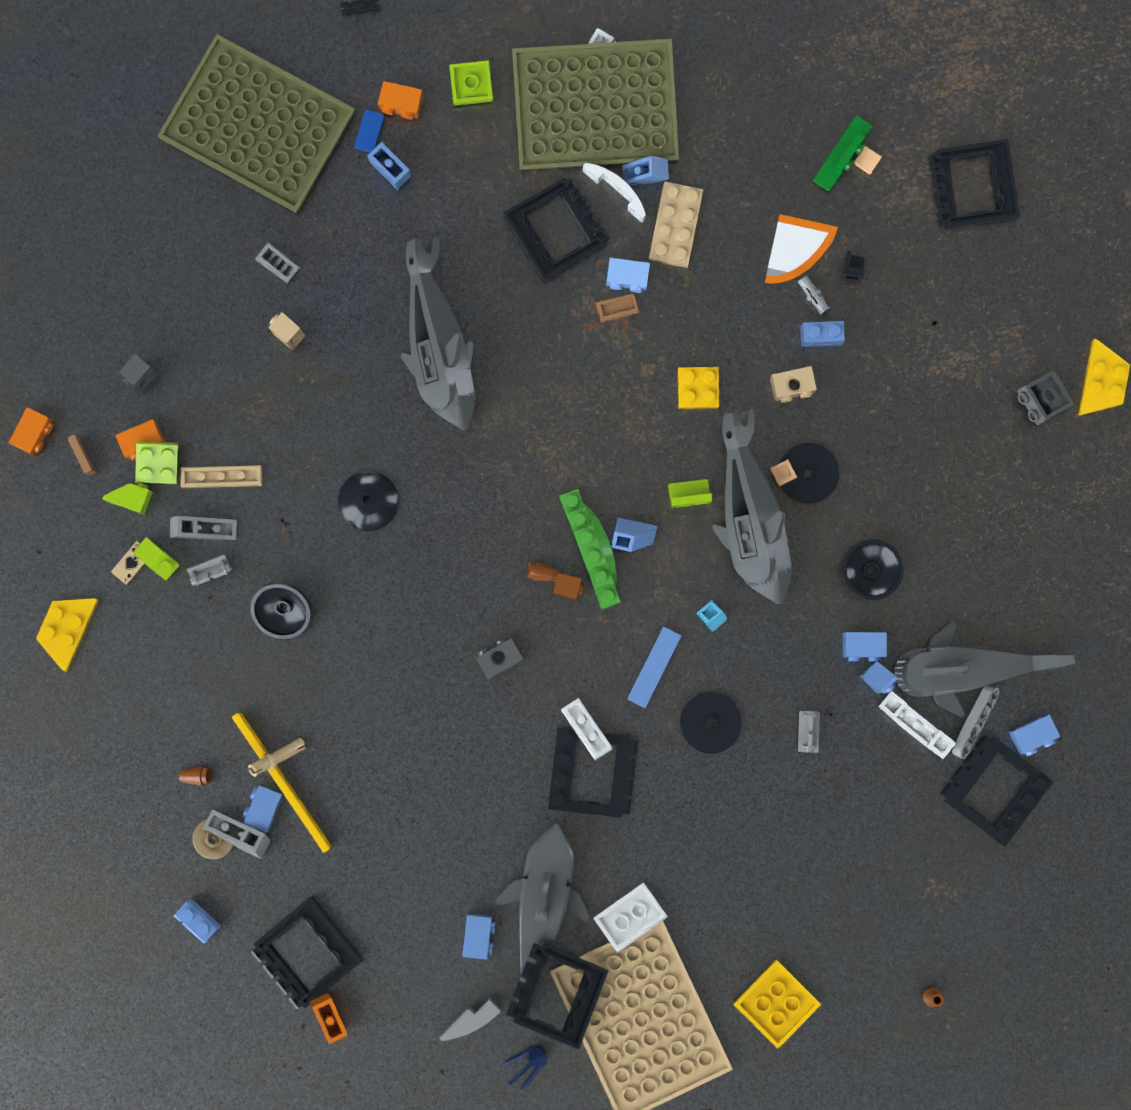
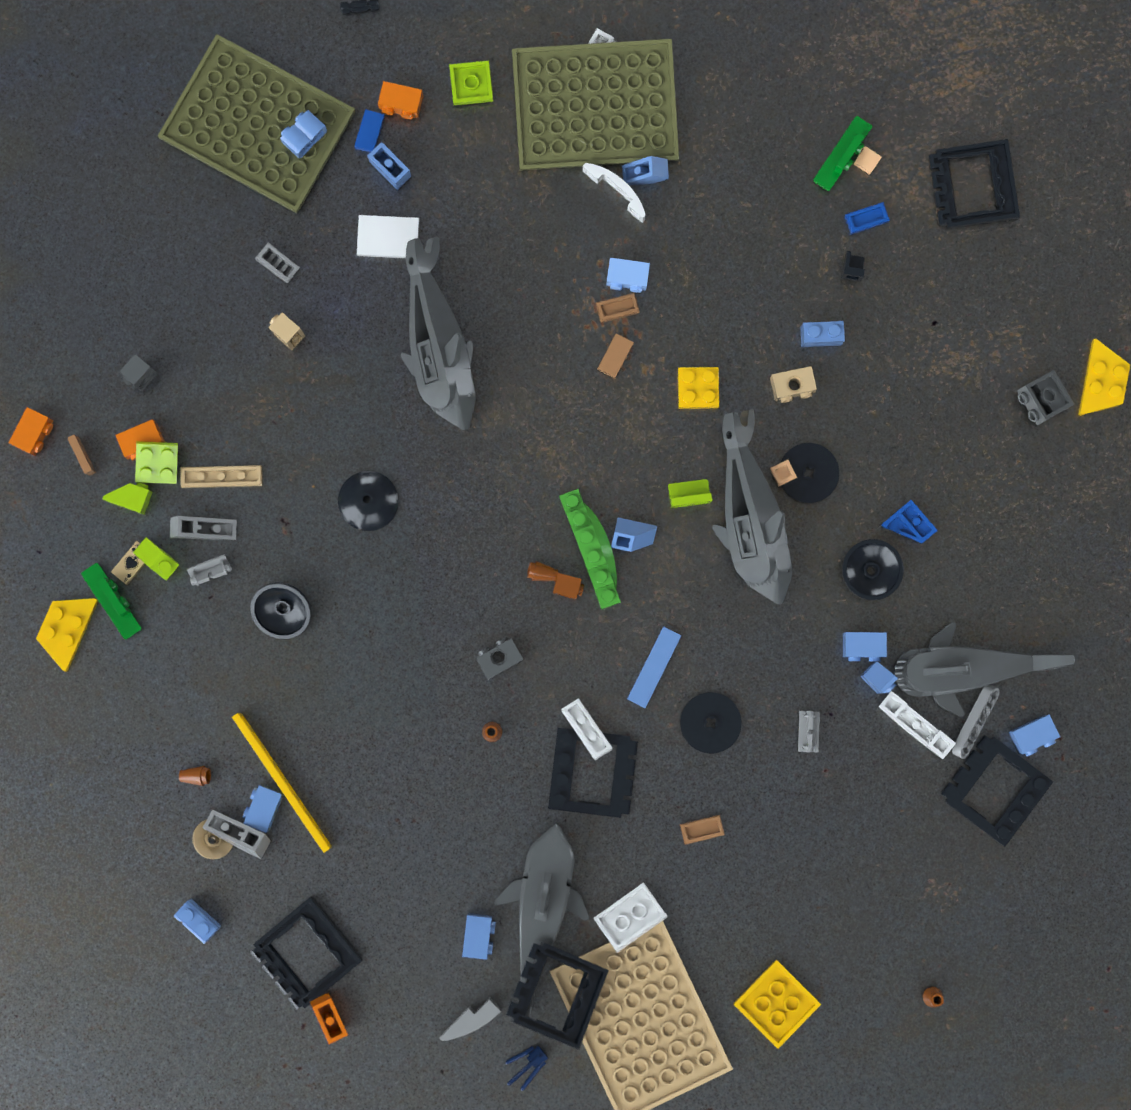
tan pin [248,738,306,777] -> none
black hinge [503,178,610,282] -> none
tan plate [649,182,703,268] -> none
medium azure slope [697,600,727,631] -> none
sticker [765,214,838,284] -> none
light grey pin [797,275,831,315] -> none
none -> green bracket [81,563,142,640]
none -> medium blue brick [280,110,327,159]
none -> white tile [357,215,419,258]
none -> dark orange cone [482,722,502,742]
none -> medium nougat tile [597,334,634,379]
none -> medium nougat tile [680,815,725,845]
none -> blue tile [845,202,890,234]
none -> blue wing [881,500,938,543]

